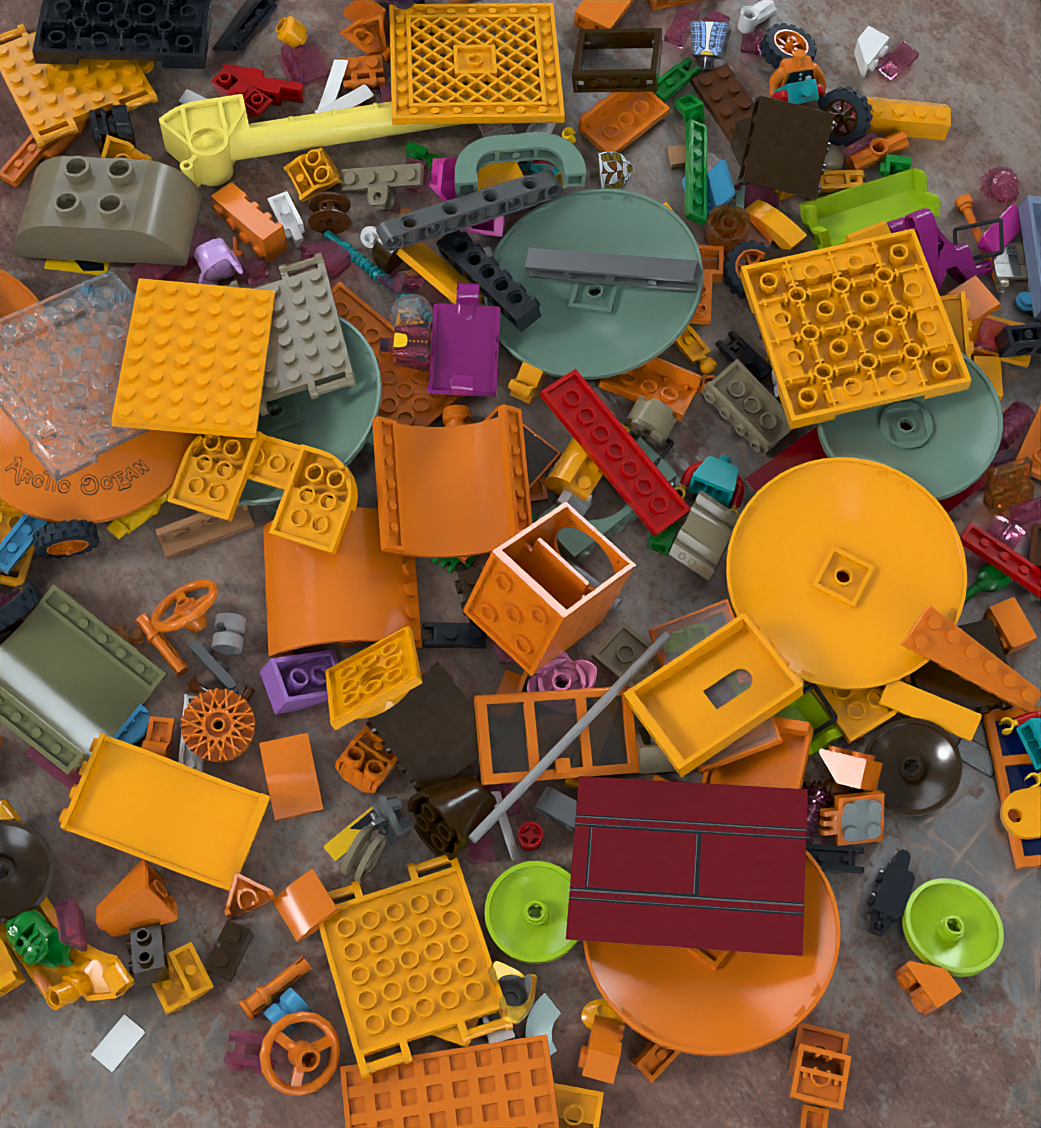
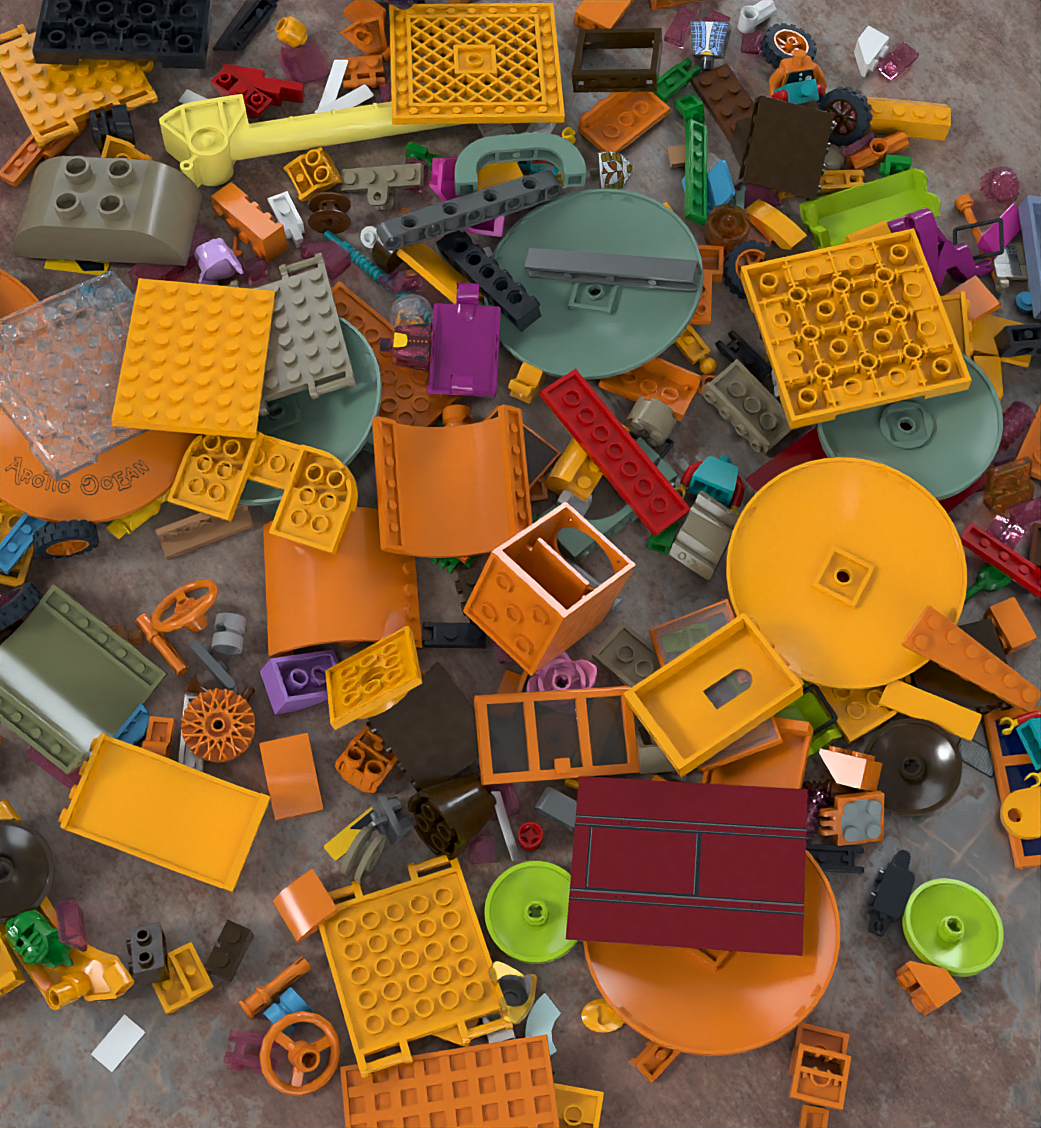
orange slope [95,859,178,937] -> none
orange slope [224,872,275,920] -> none
light grey piece [468,631,671,843] -> none
orange wedge [578,1015,625,1084] -> none
clear pink panel [974,317,1009,353] -> none

